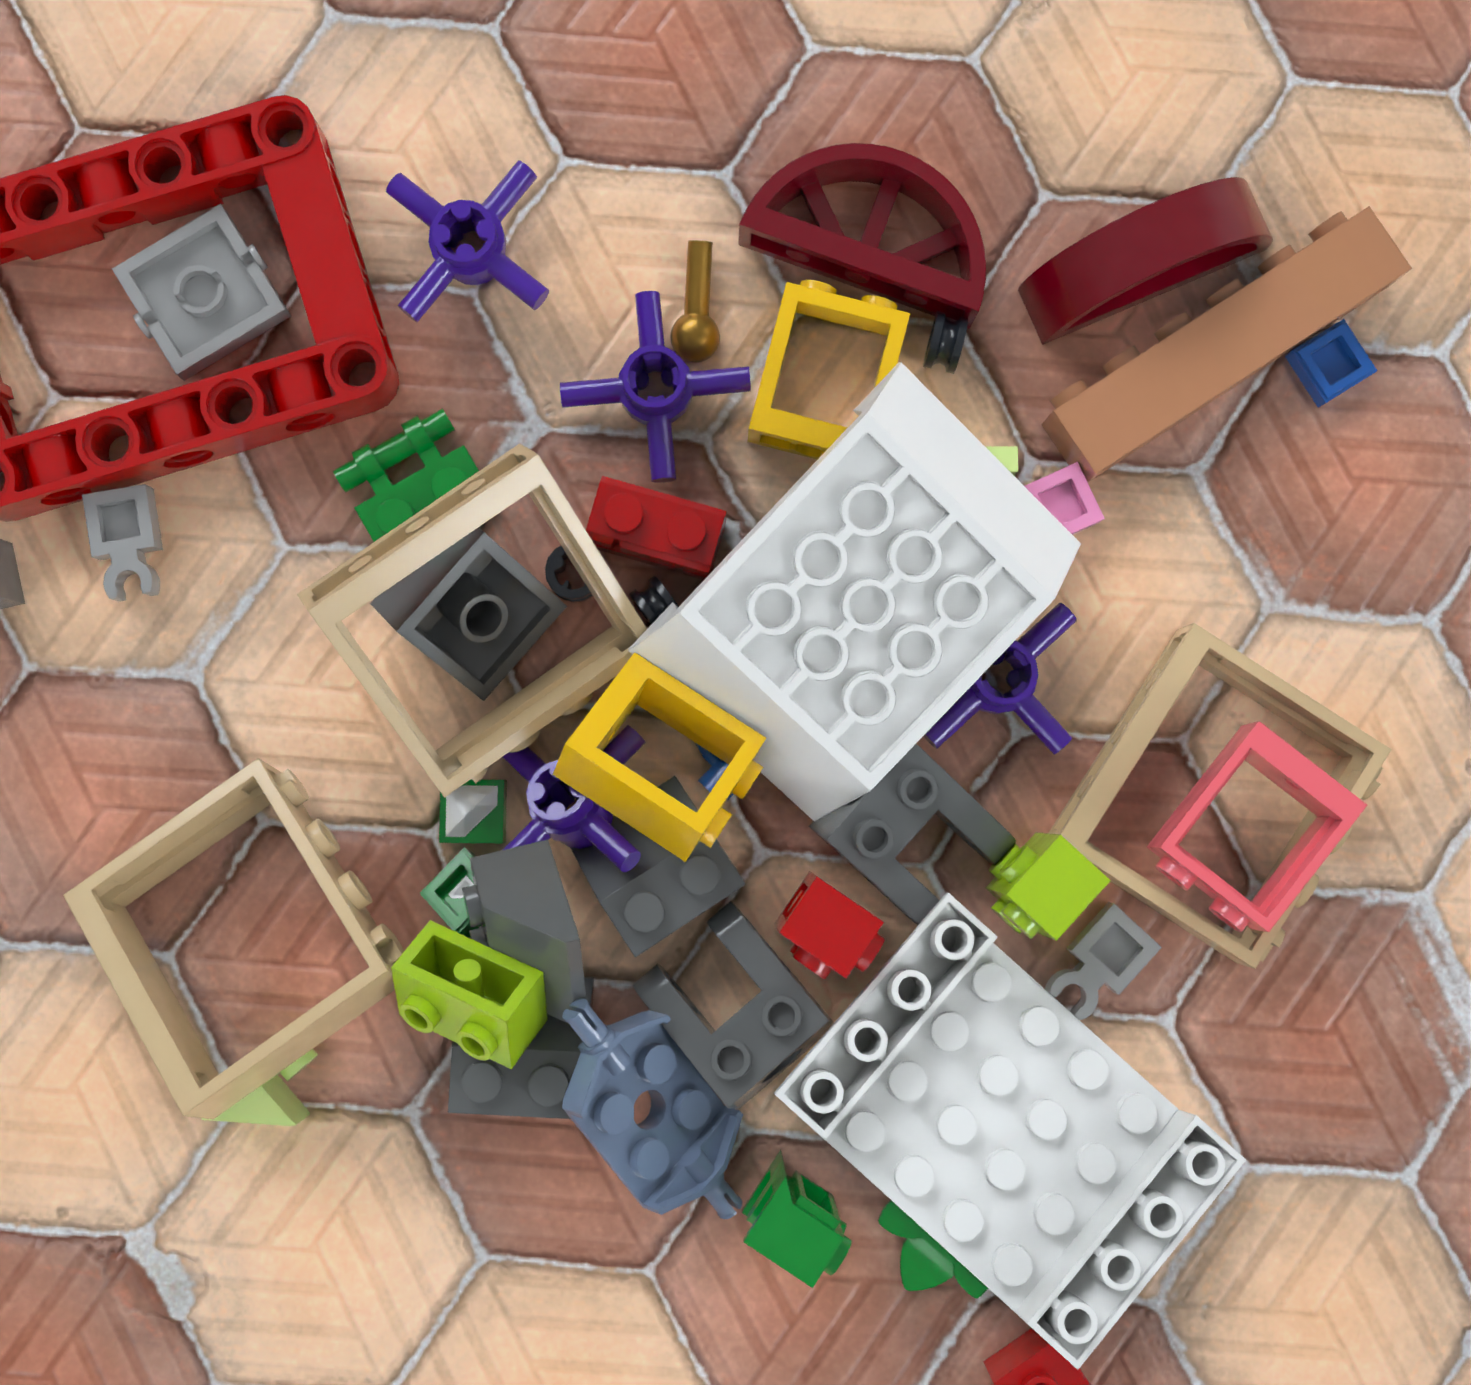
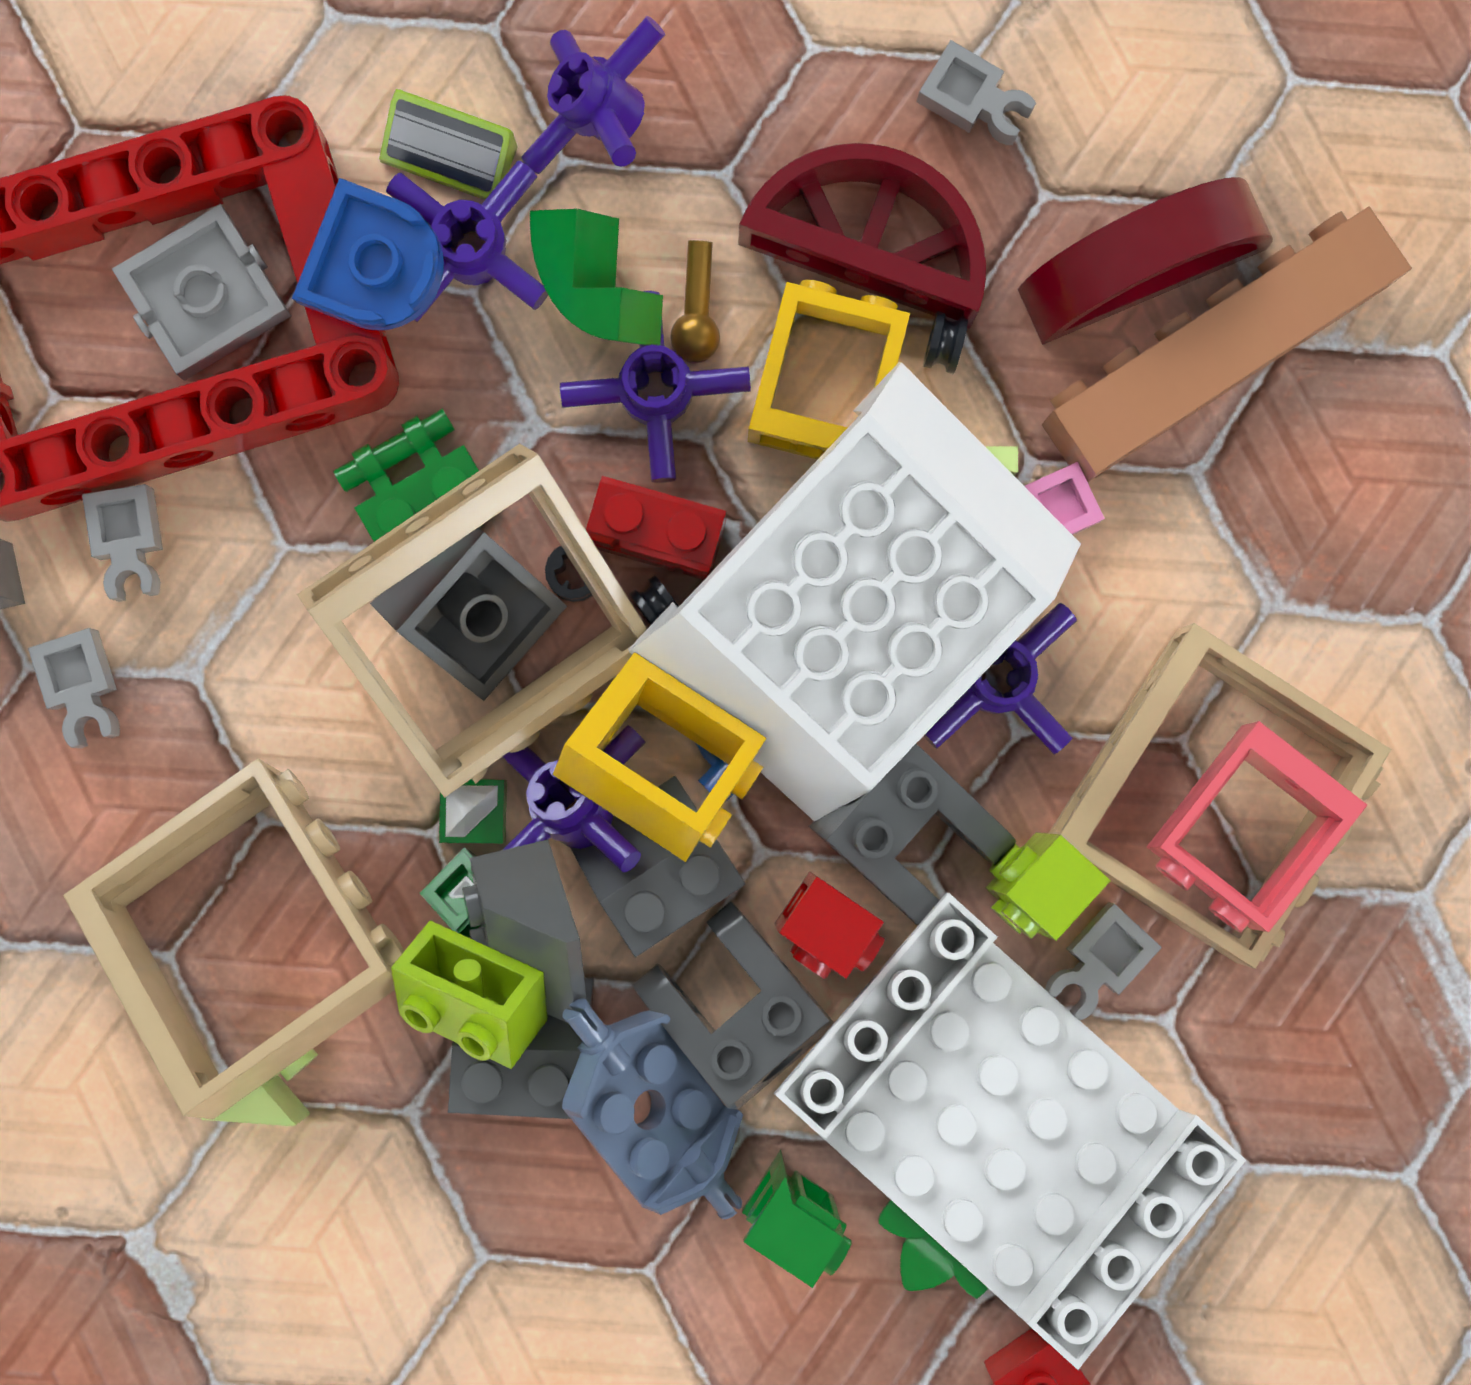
blue tile [1285,319,1378,408] -> none
none -> light grey plate [28,628,120,749]
none -> blue tile [292,178,444,330]
none -> slope [379,89,518,200]
none -> dark purple bar [521,16,665,174]
none -> green brick [530,208,663,346]
none -> light grey plate [916,40,1036,145]

